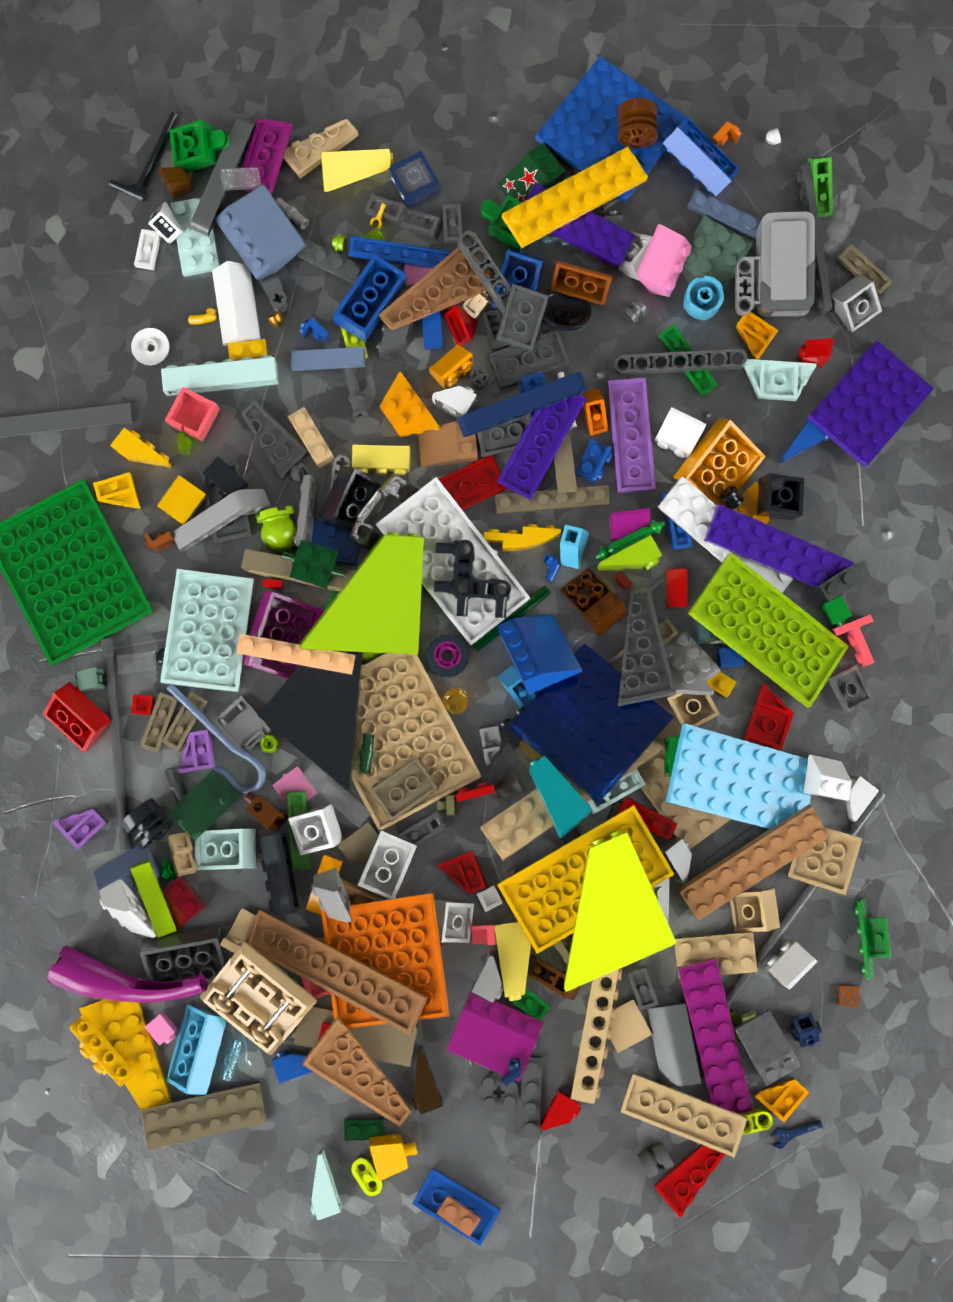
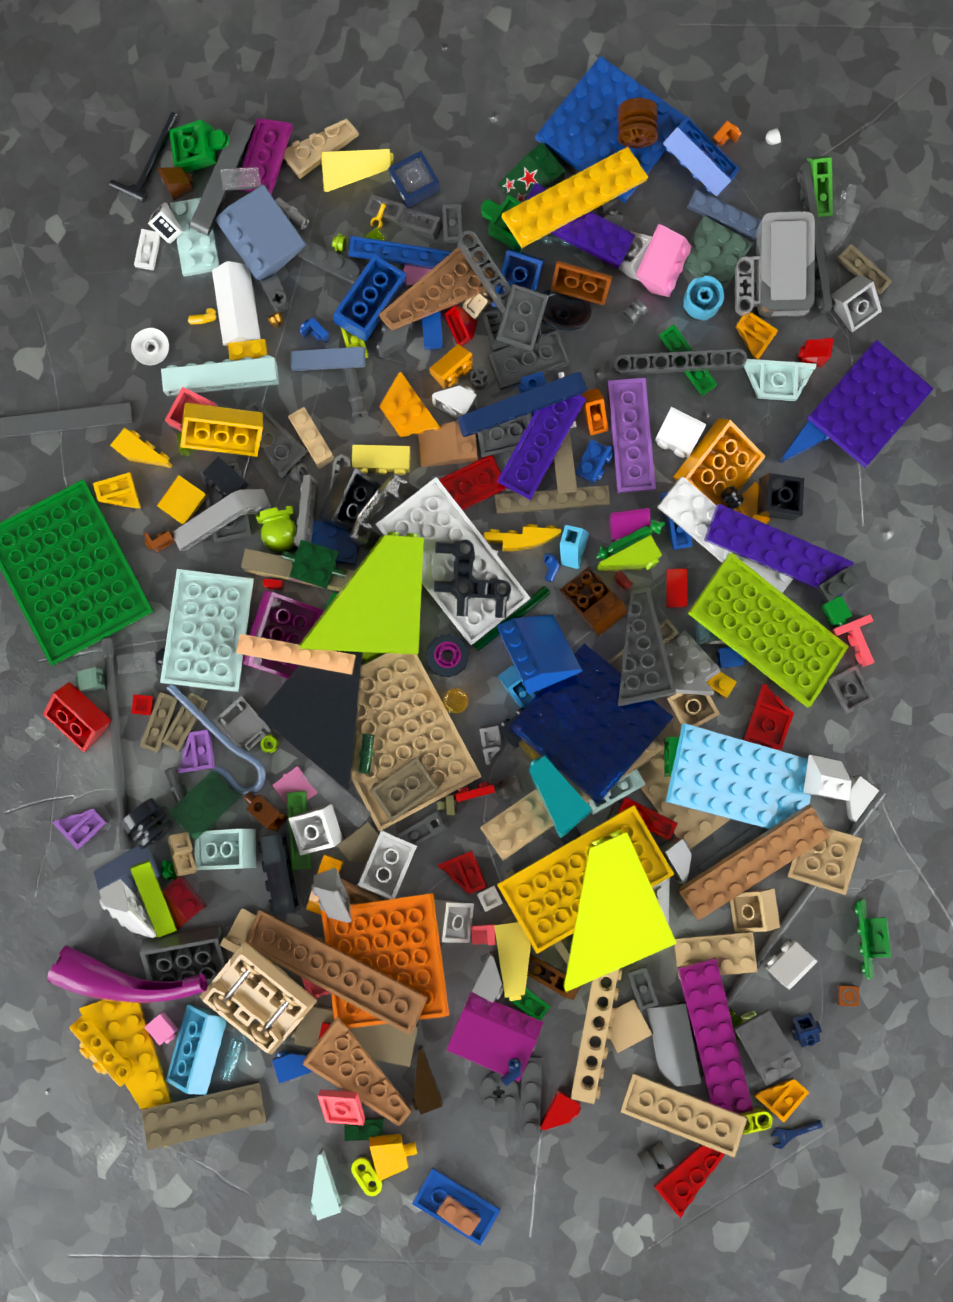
none -> yellow slope [180,402,263,457]
none -> coral plate [318,1090,365,1125]

